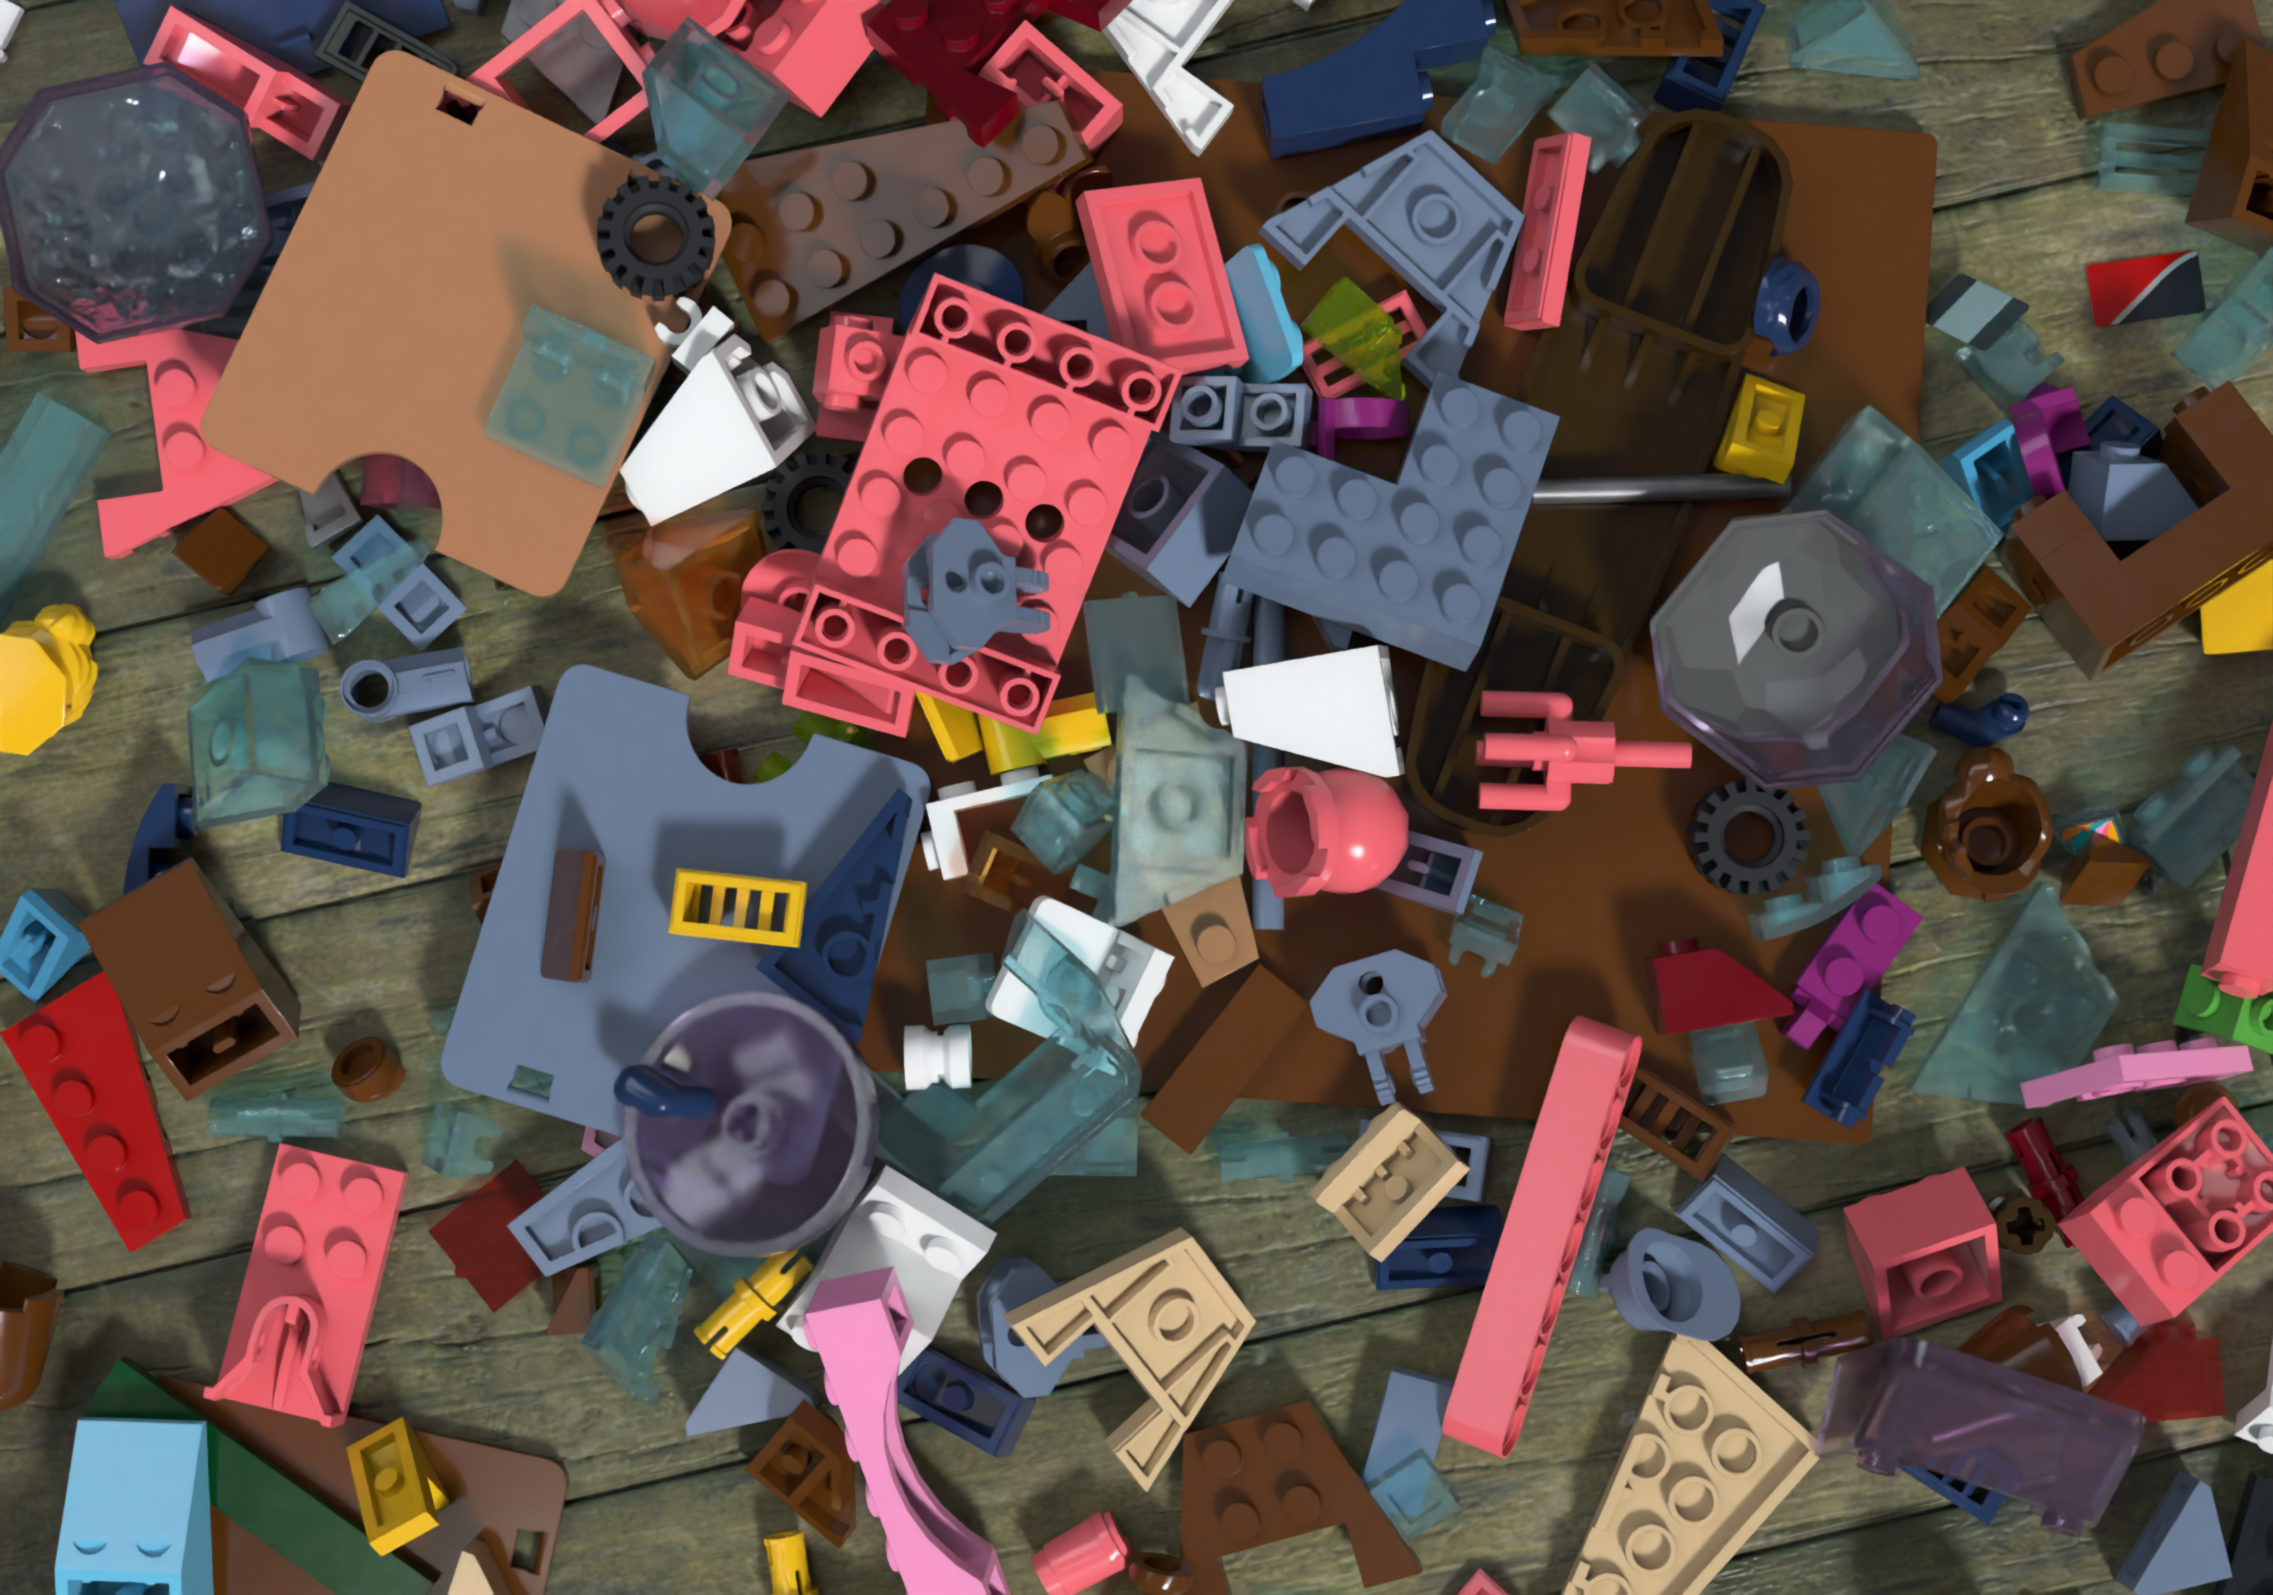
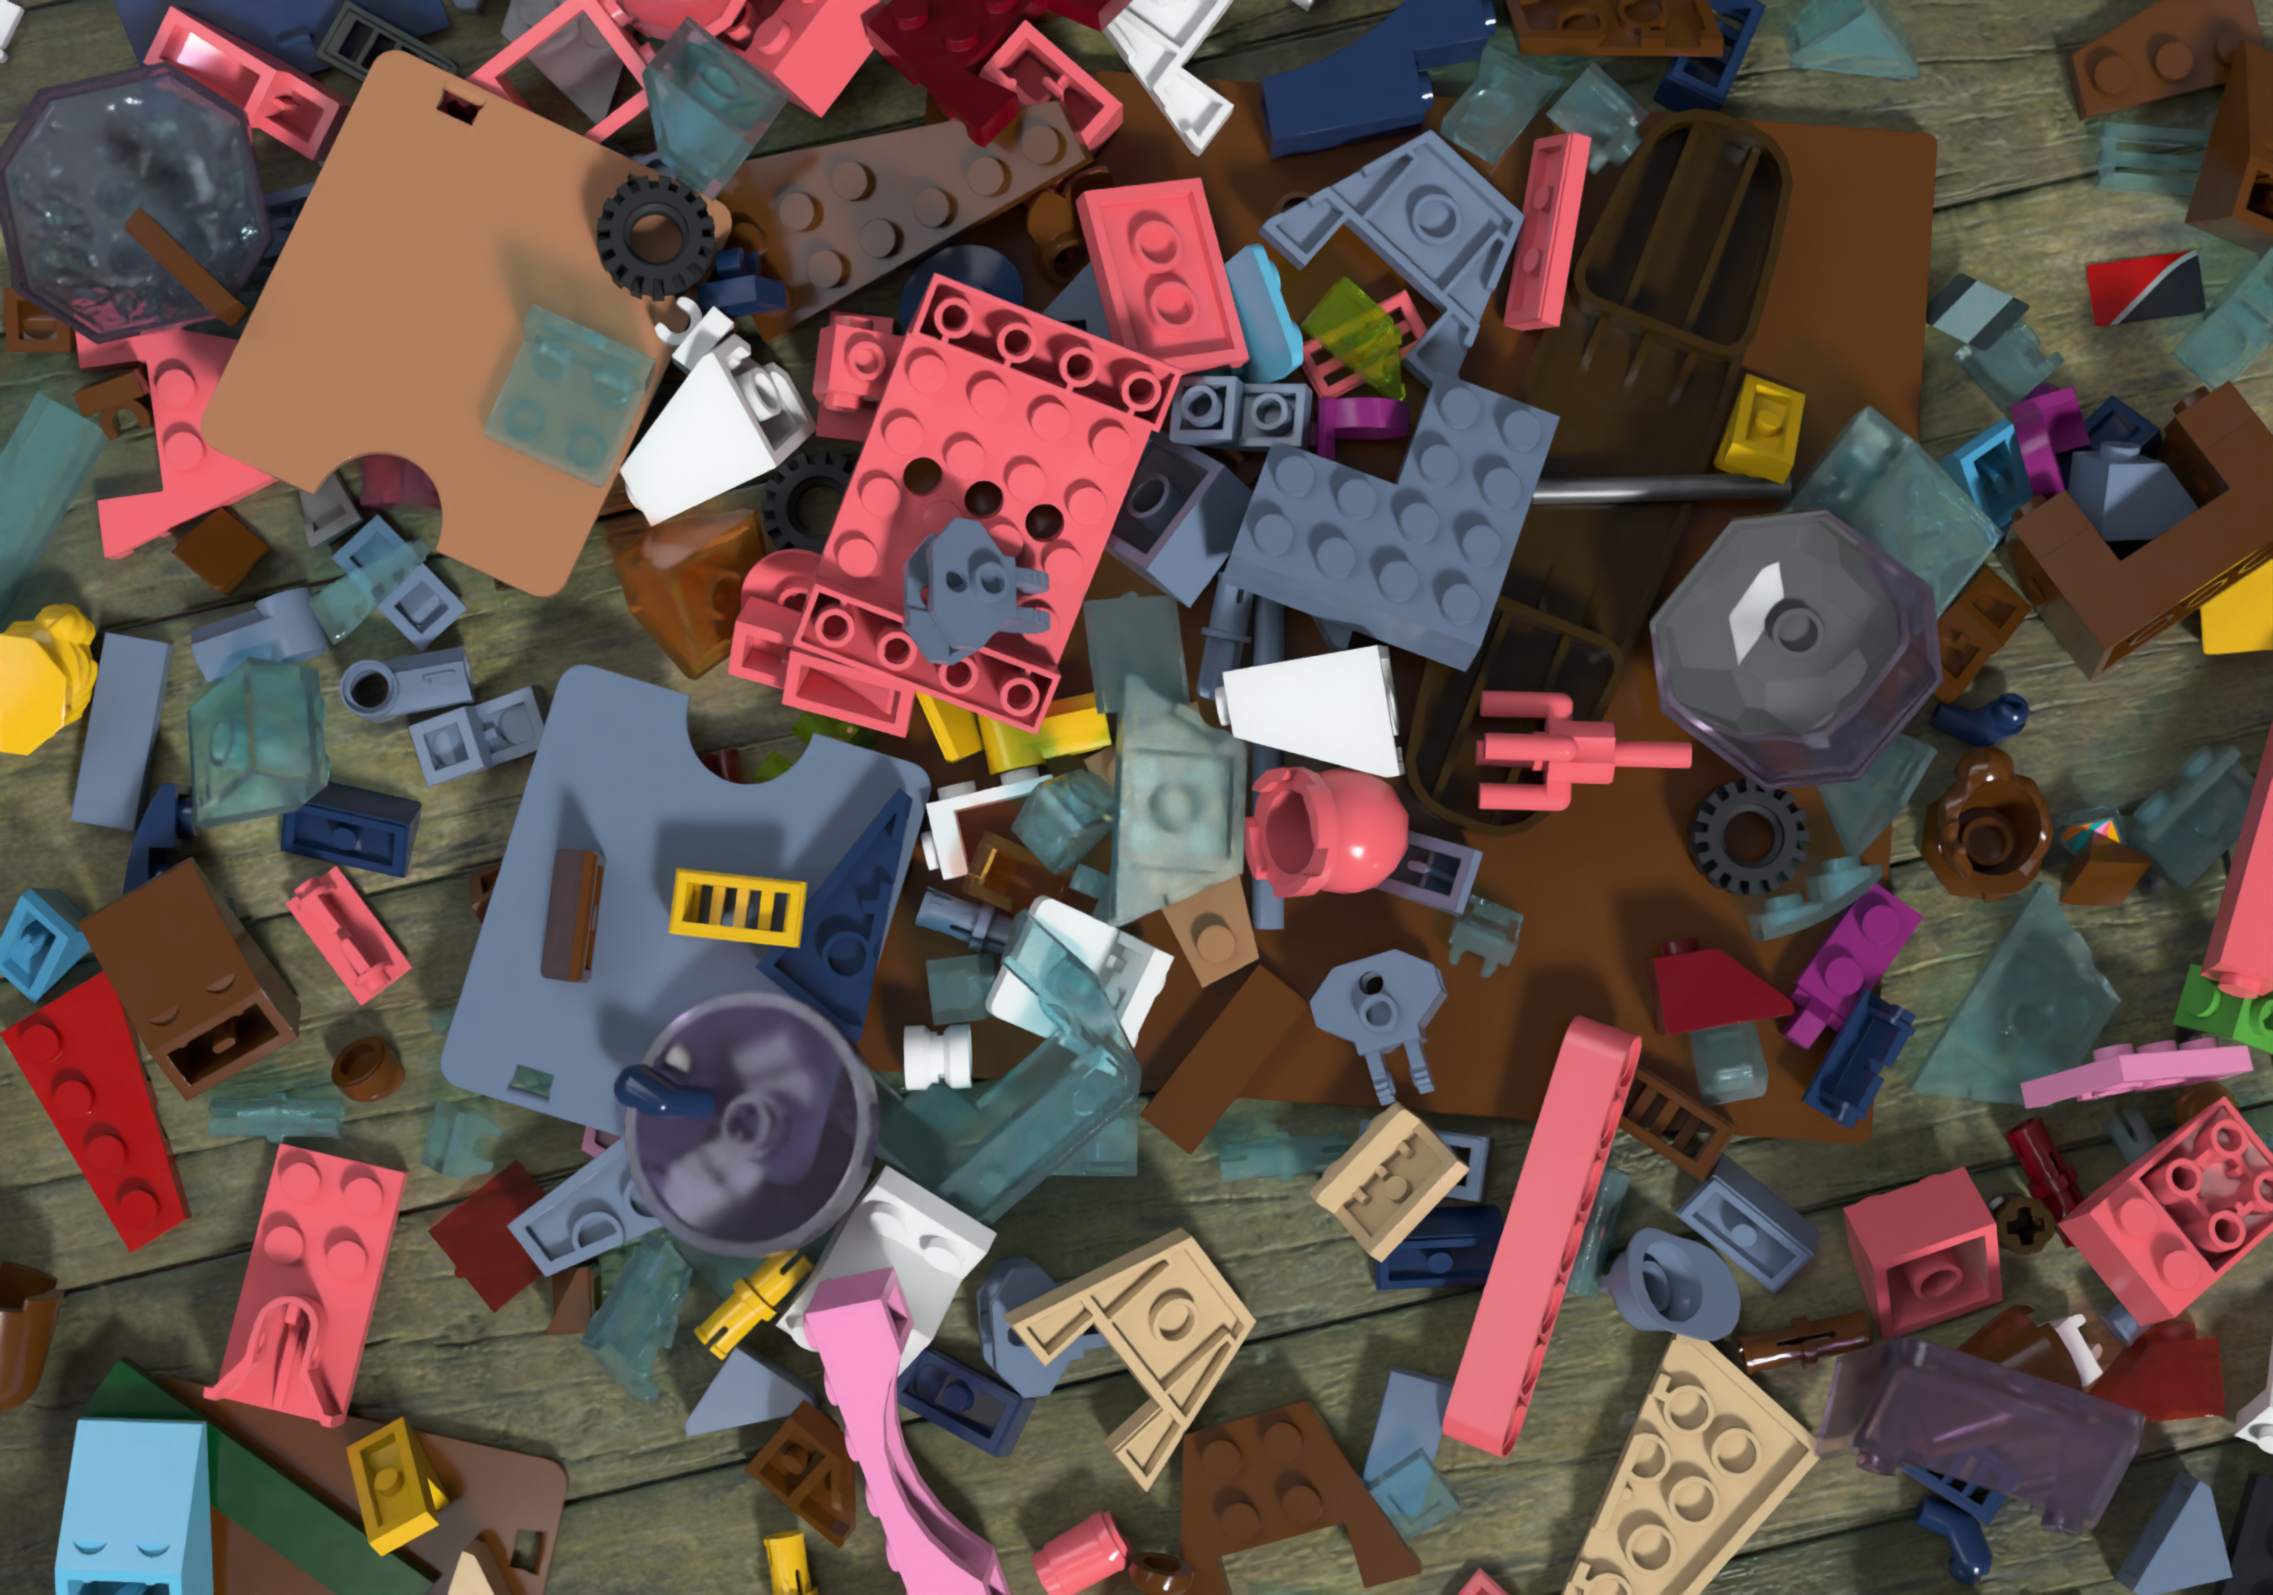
dark blue piece [1753,255,1821,358] -> none
none -> sand blue tile [71,632,174,832]
none -> reddish brown tile [73,363,154,441]
none -> reddish brown tile [124,207,251,327]
none -> coral hinge [286,866,414,1006]
none -> dark blue tile [697,247,787,318]
none -> sand blue pin [915,886,1023,956]
none -> dark blue arm [1912,1494,1993,1585]

